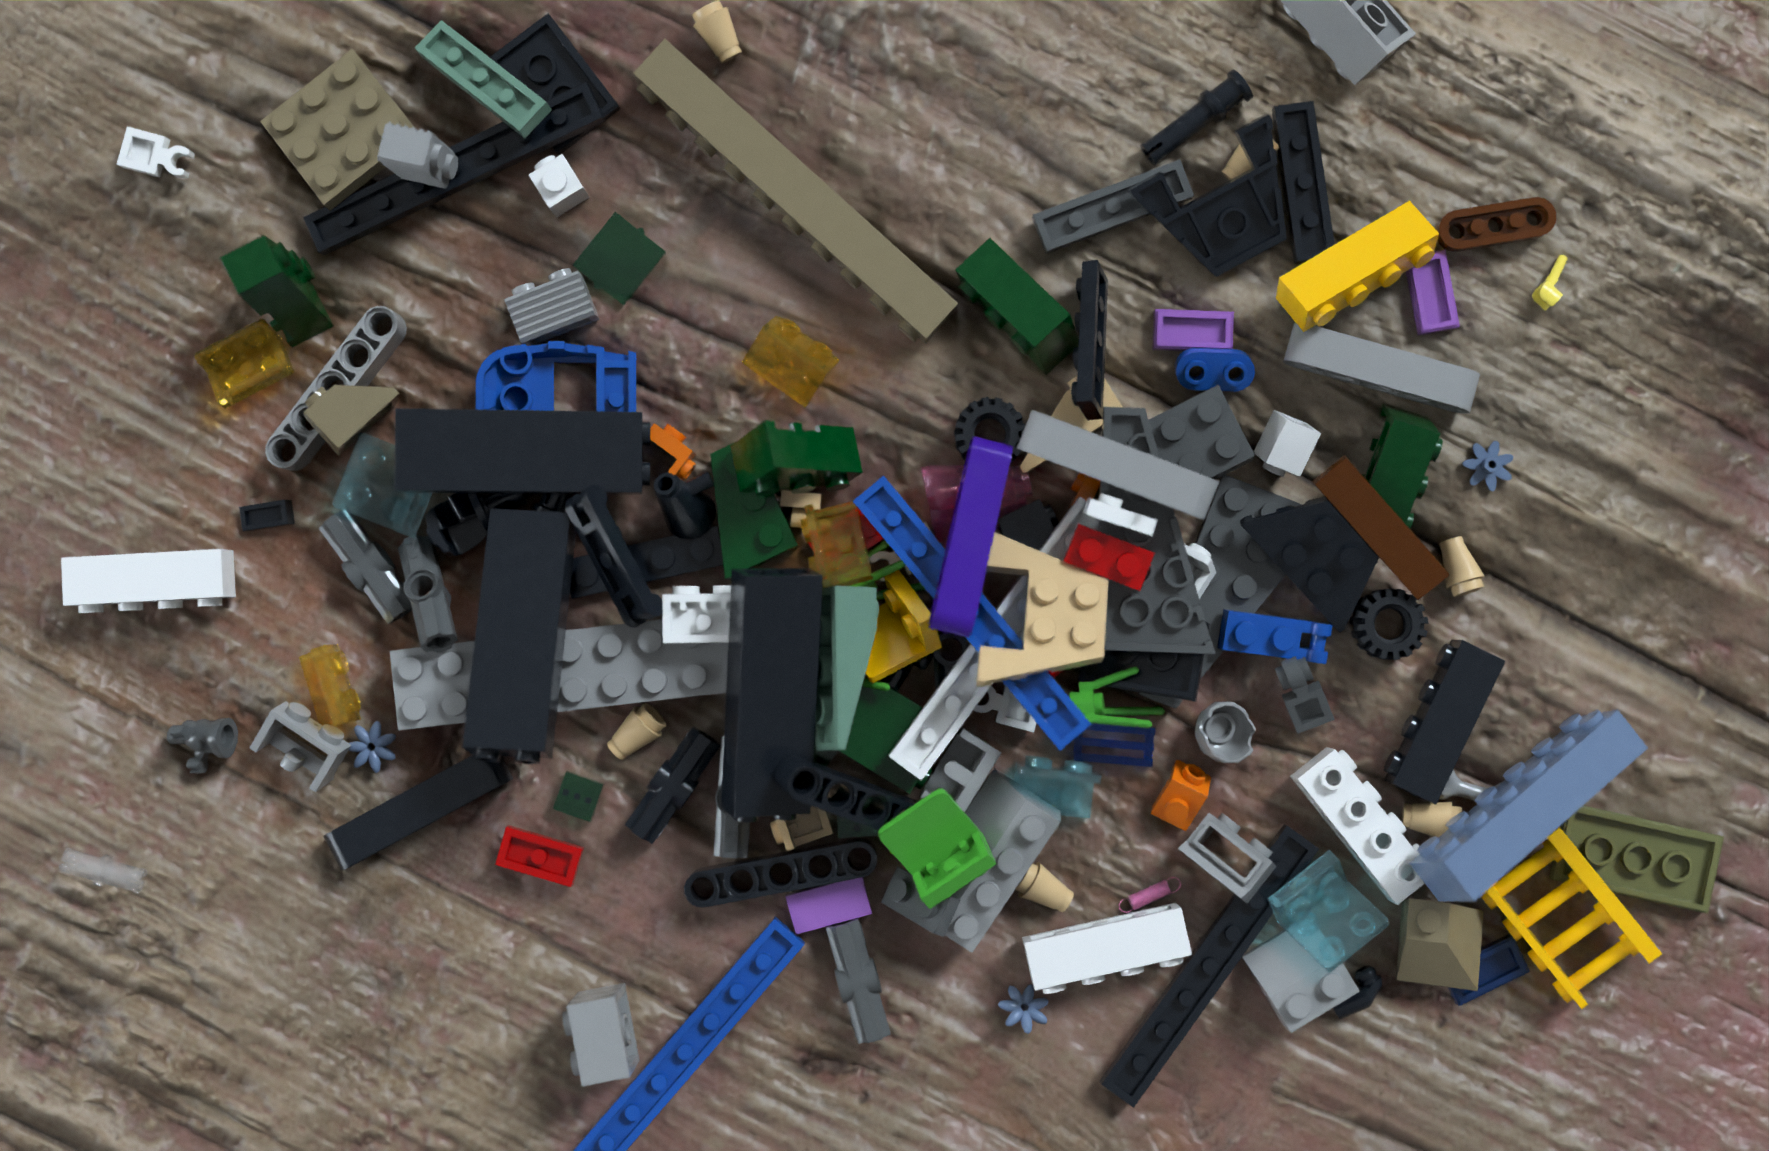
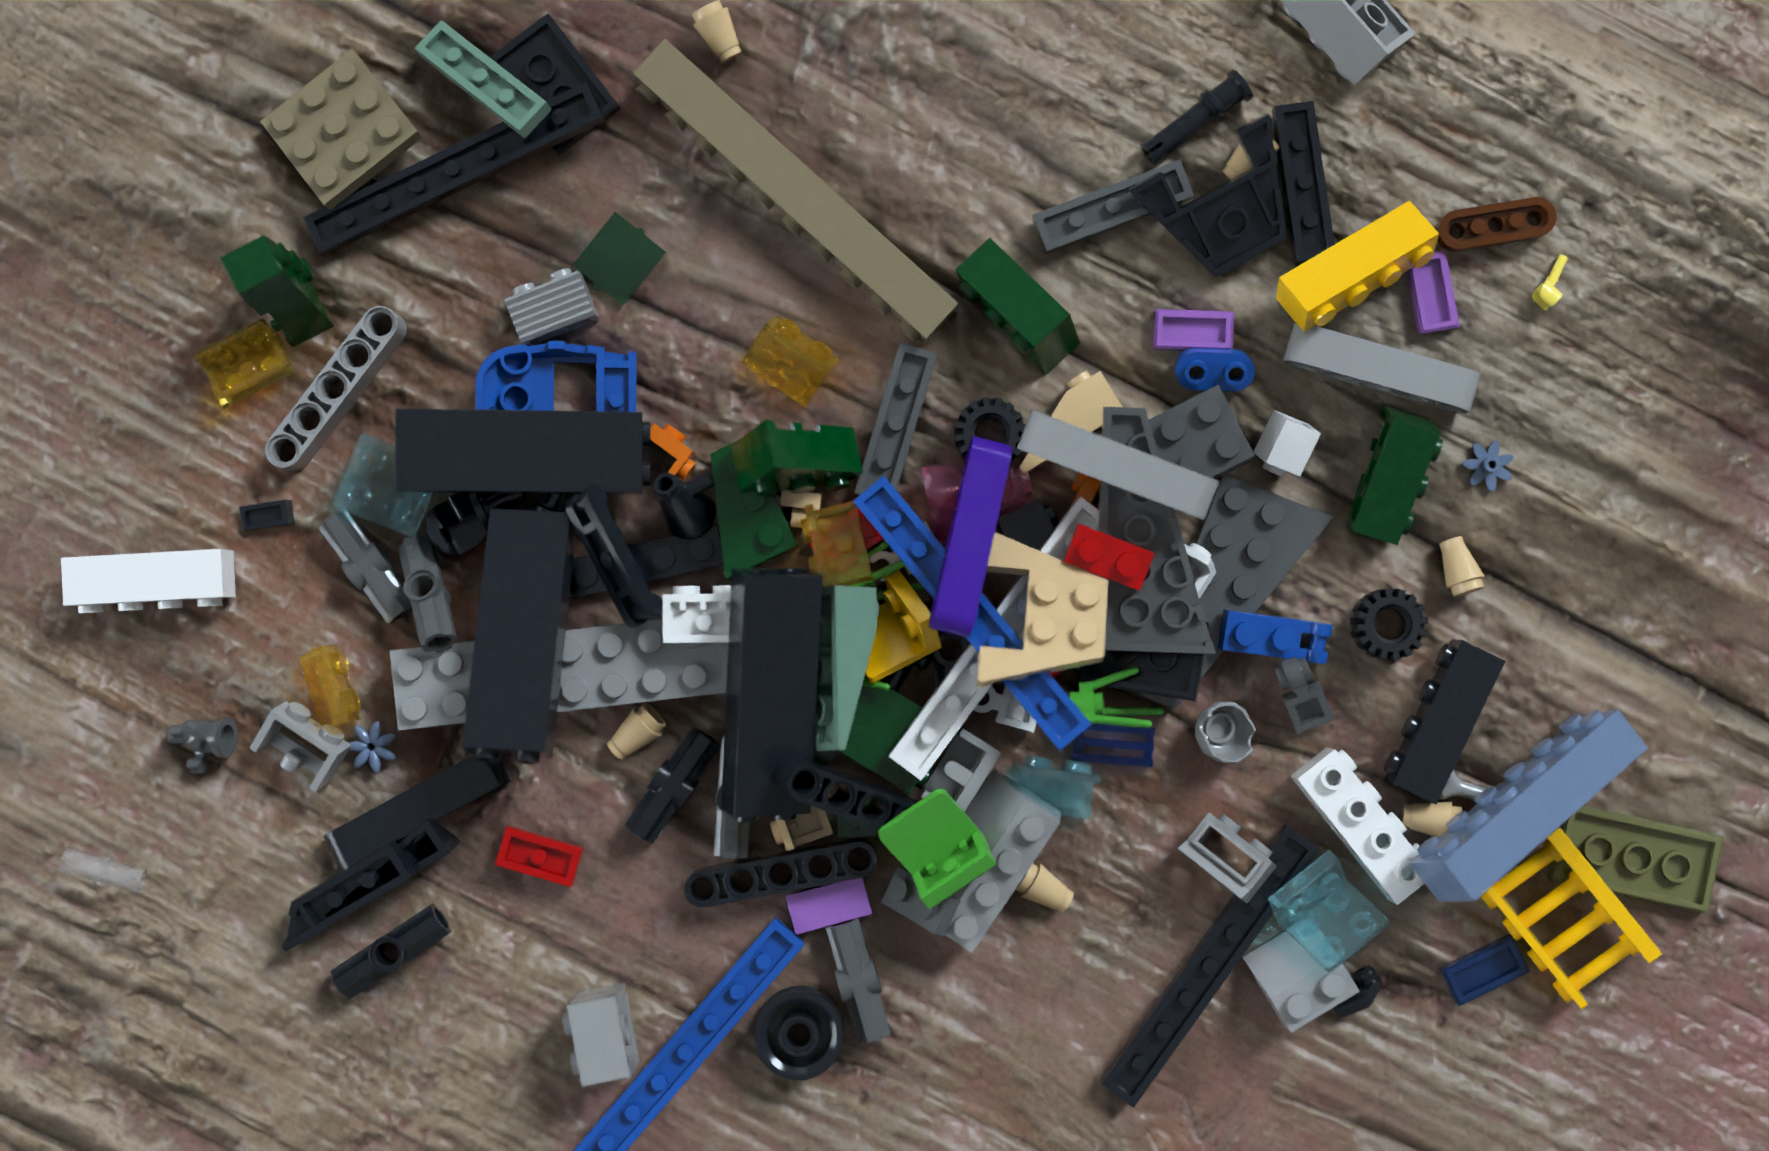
white plate [117,127,195,179] -> none
dark tan slope [304,385,399,456] -> none
light grey brick [377,122,458,189] -> none
white brick [528,154,590,218] -> none
clear green tile [553,771,605,822] -> none
sand blue plant [998,984,1049,1034] -> none
white brick [1022,903,1192,994] -> none
black plate [1071,260,1108,420] -> none
white plate [1083,493,1157,536] -> none
bright pink piece [1119,877,1181,913] -> none
orange bracket [1151,760,1211,831] -> none
black wing [1240,496,1379,633] -> none
reddish brown tile [1313,455,1450,600] -> none
dark tan slope [1395,898,1484,991] -> none
none -> black wedge [282,818,460,952]
none -> black piece [330,904,452,1000]
none -> black wheel [754,985,844,1080]
none -> dark grey plate [854,342,938,495]

